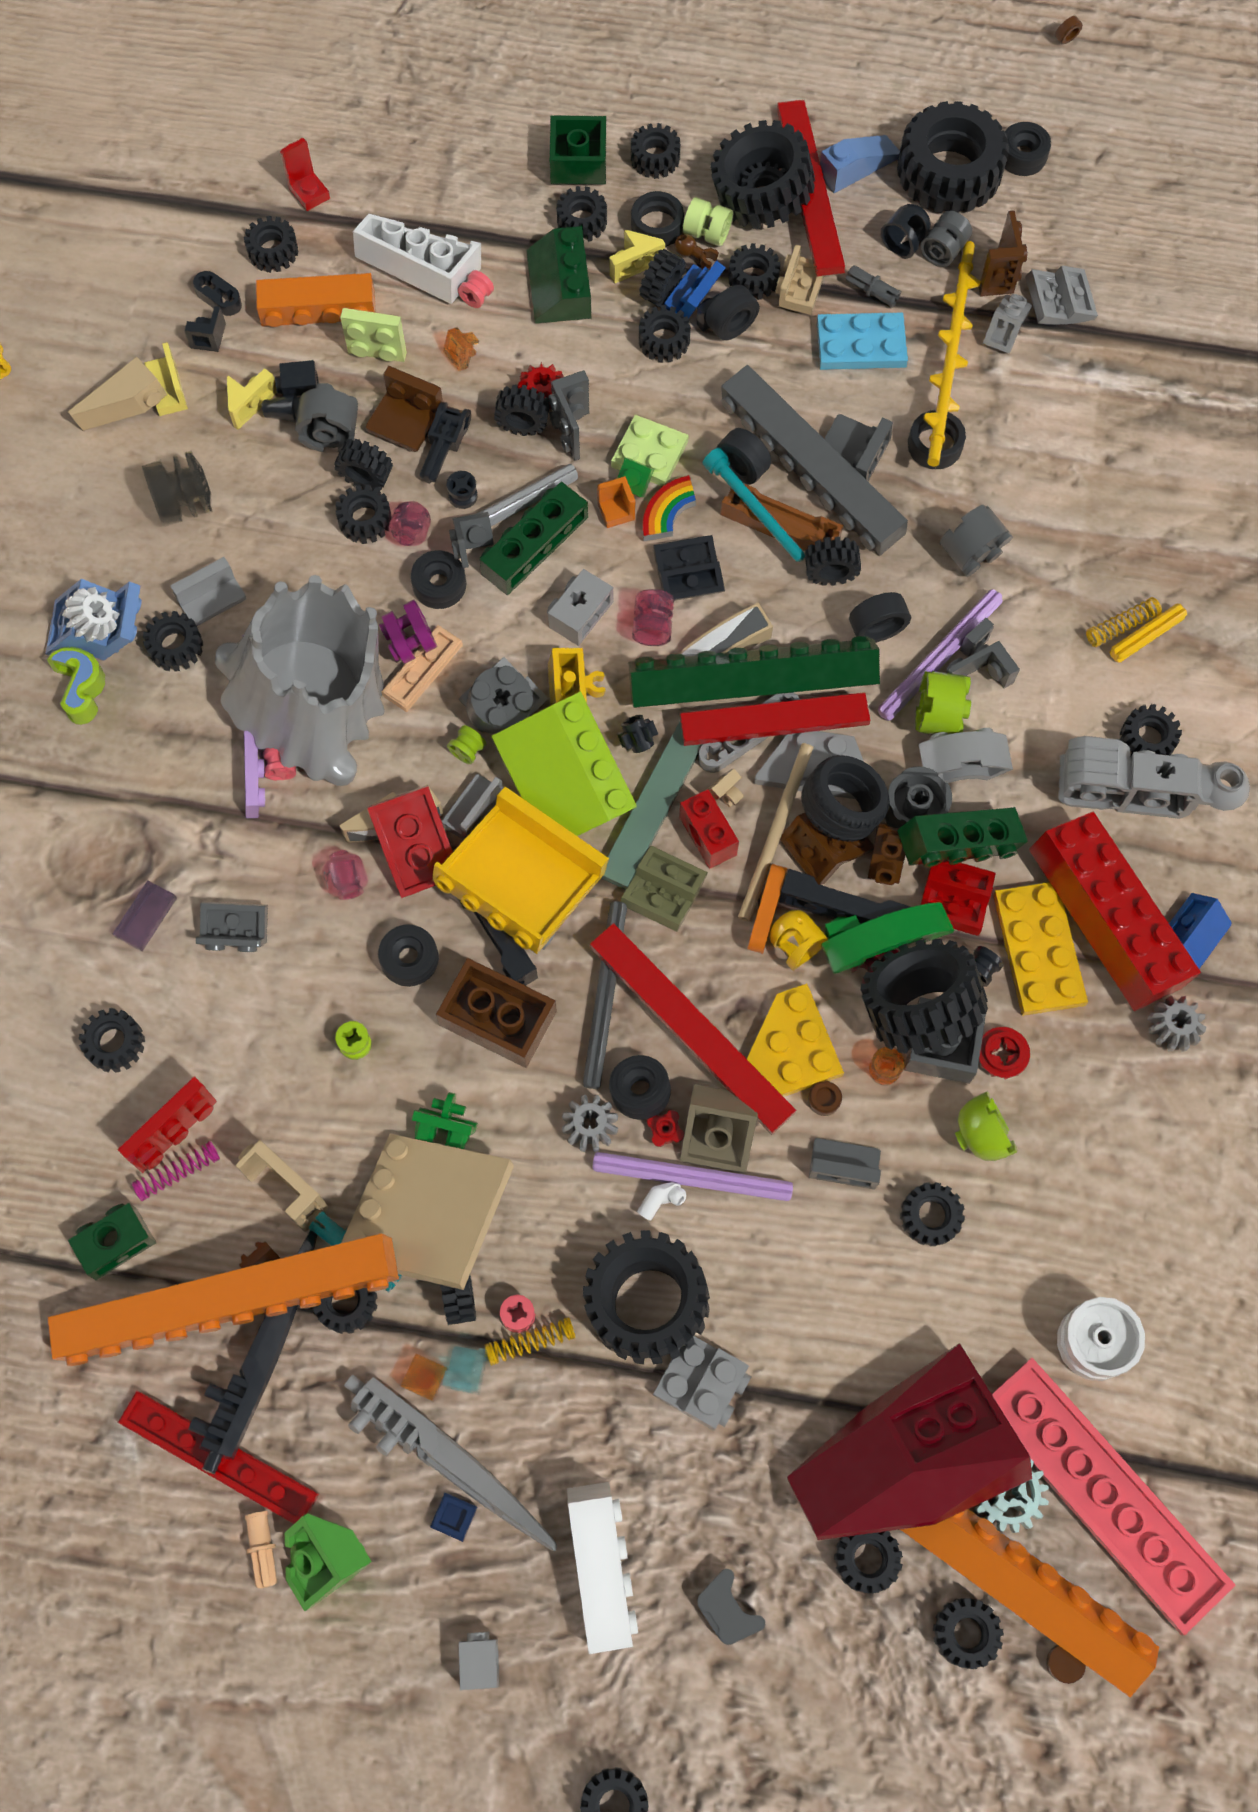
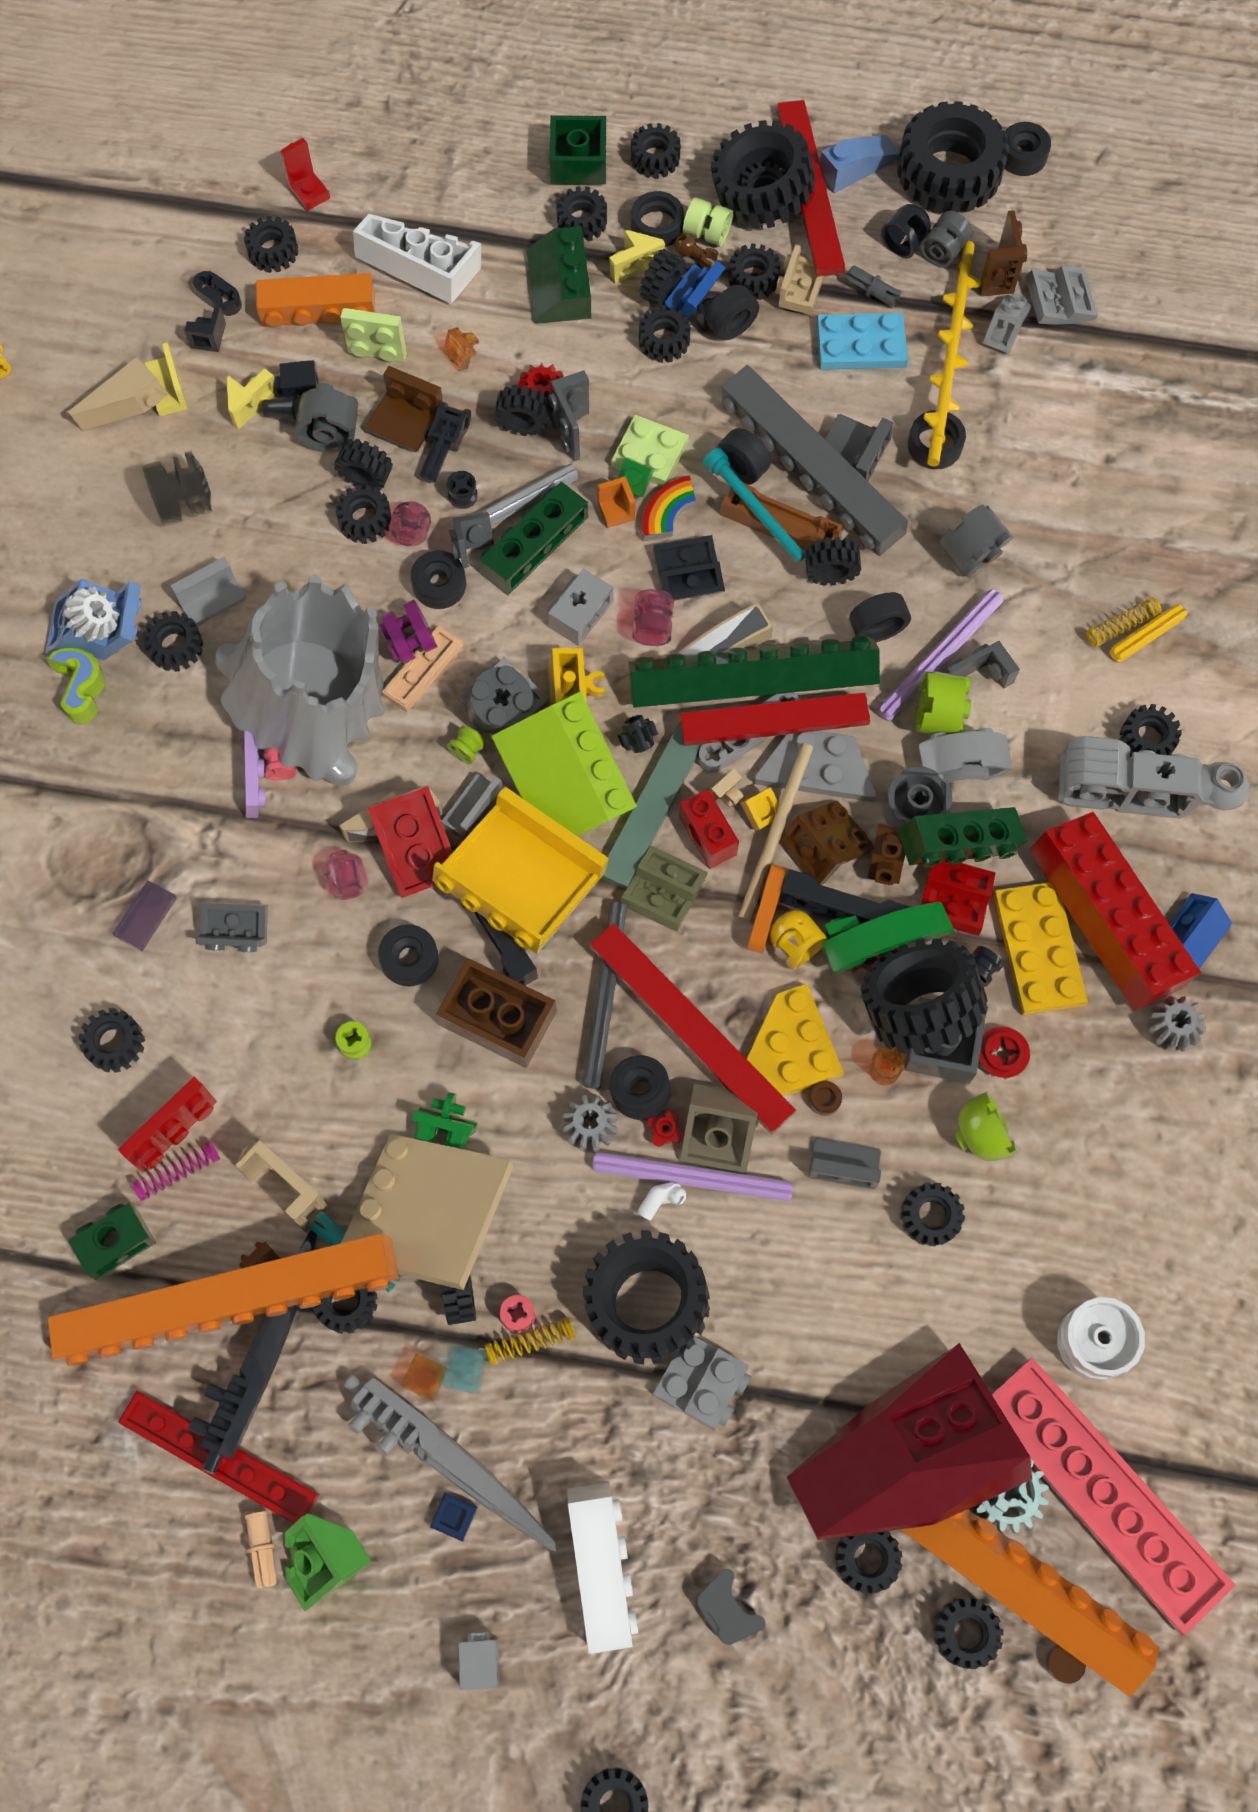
coral wheel [458,270,494,308] -> none
black tyre [801,755,890,842] -> none
dark grey tile [960,618,994,657] -> none
reddish brown tile [1055,16,1083,44] -> none
none -> yellow plate [741,787,779,831]

